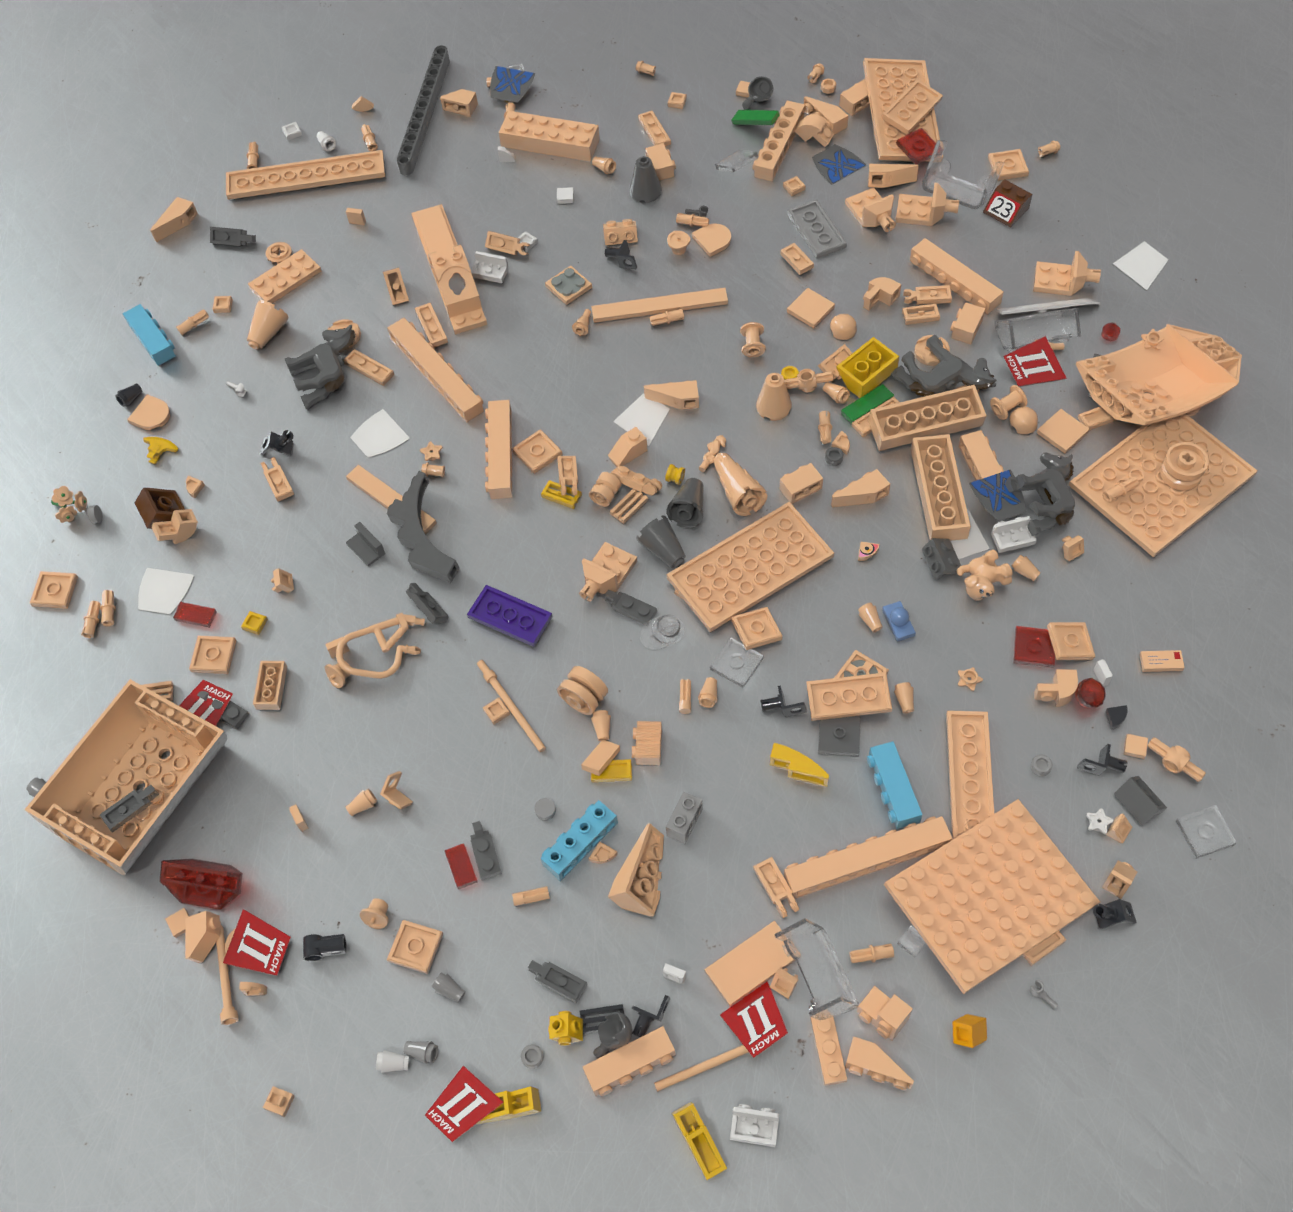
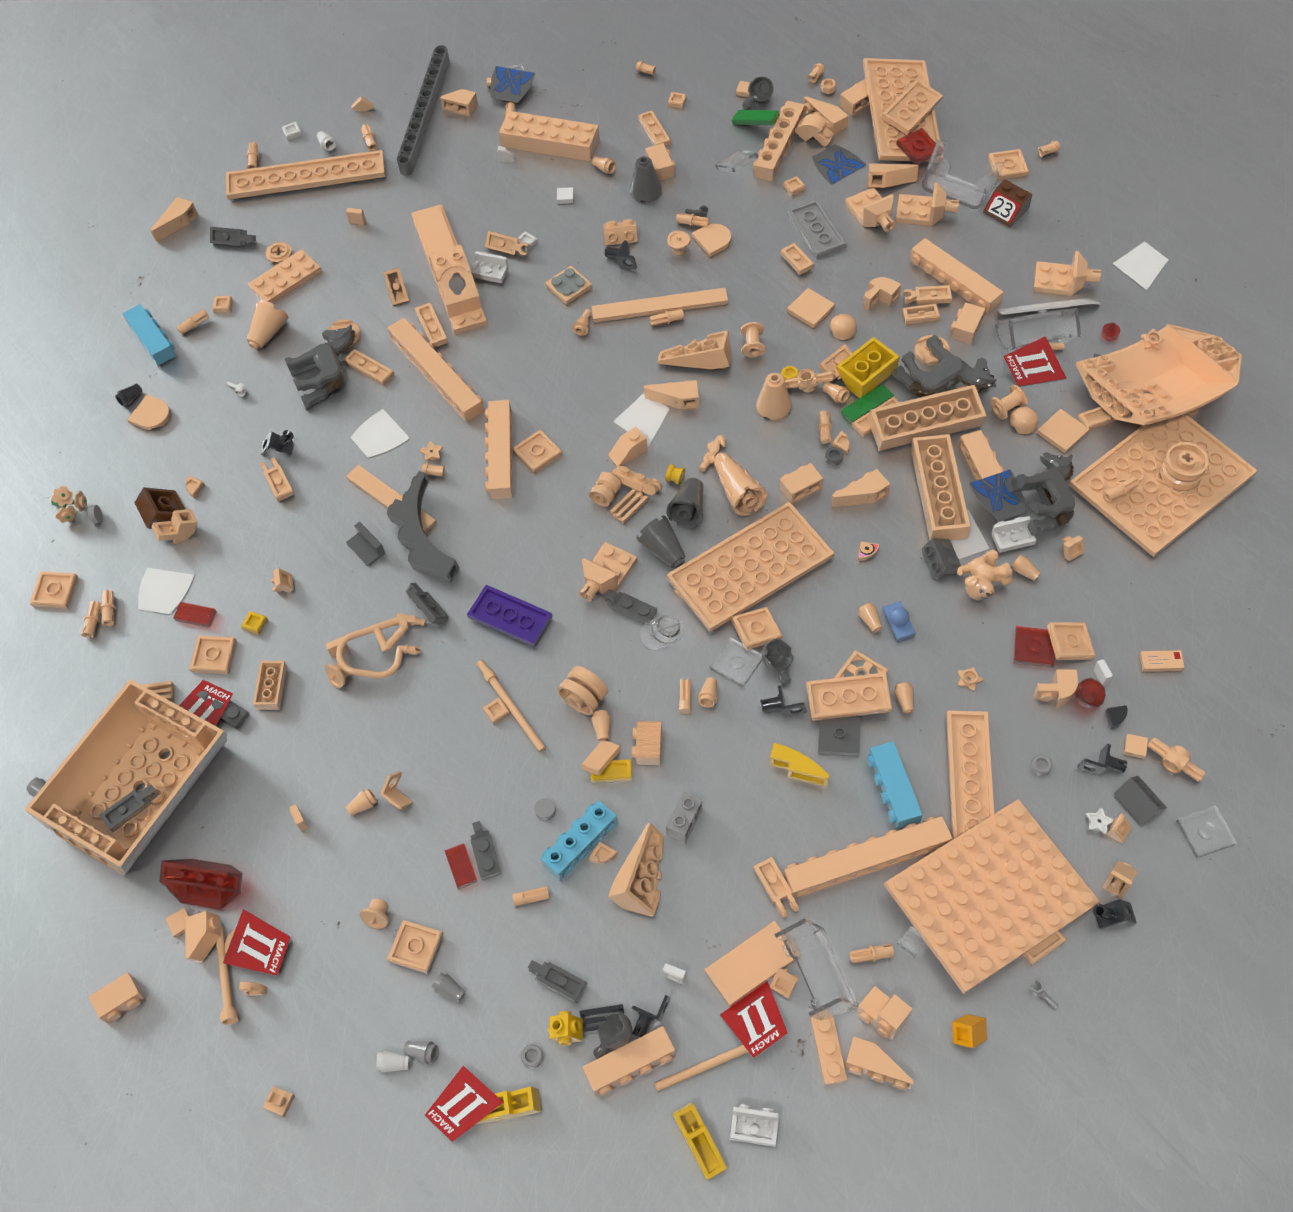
yellow piece [143,437,178,464] -> none
black piece [303,934,347,961] -> none
yellow tile [541,480,582,509] -> none
light nougat hinge [557,456,578,495] -> none
none -> light nougat brick [89,972,146,1023]
none -> light nougat wedge [657,330,731,370]
none -> dark grey hair [762,639,794,686]

